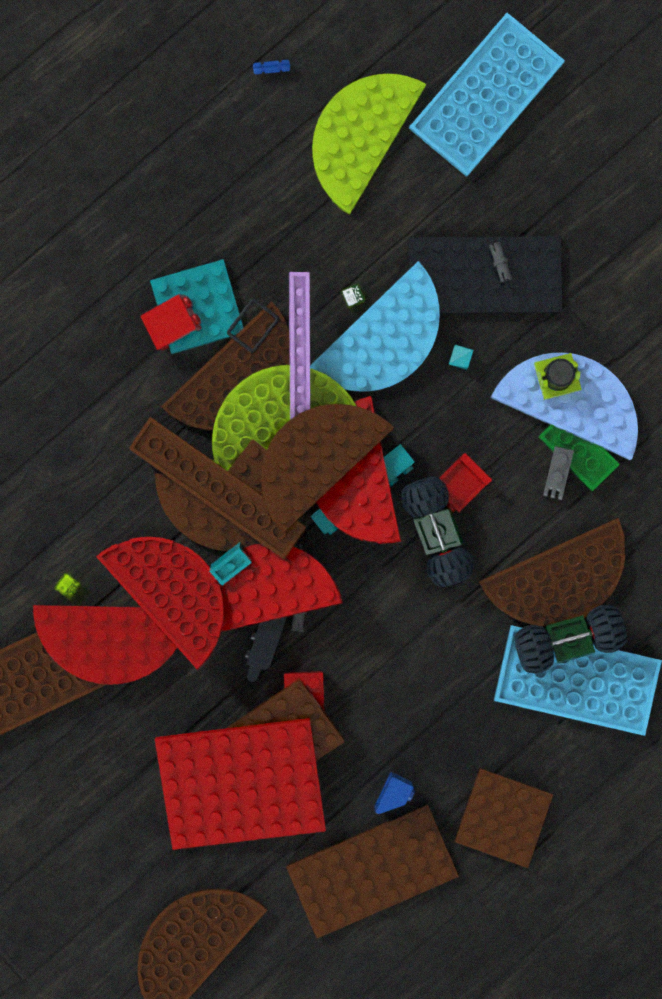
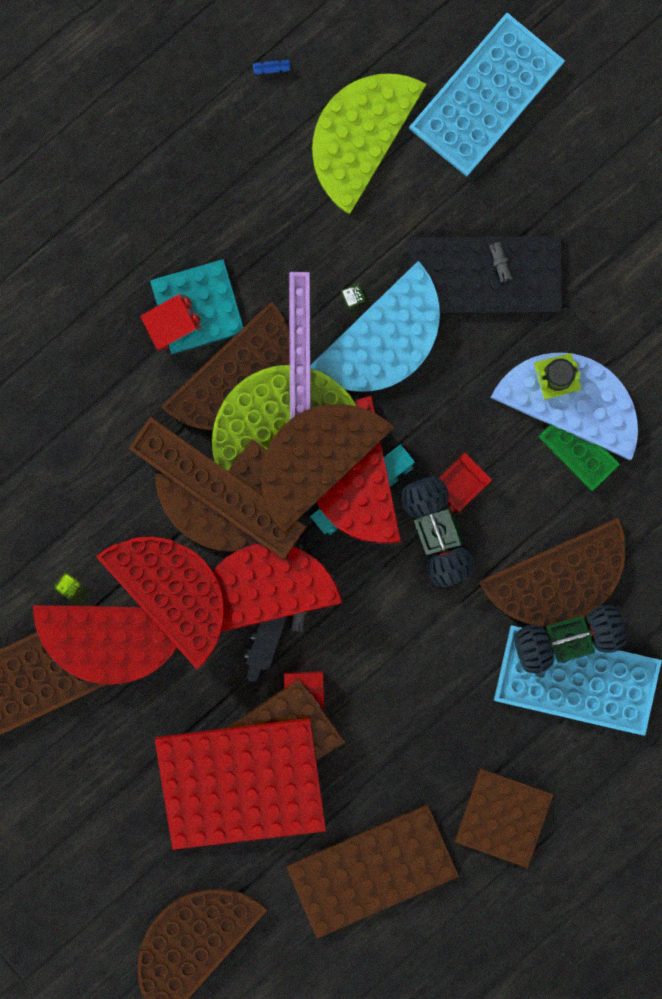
teal panel [209,542,252,585] -> none
black piece [227,298,280,353] -> none
blue slope [374,772,415,814] -> none
teal slope [449,345,473,370] -> none
dark grey hinge [543,446,574,500] -> none

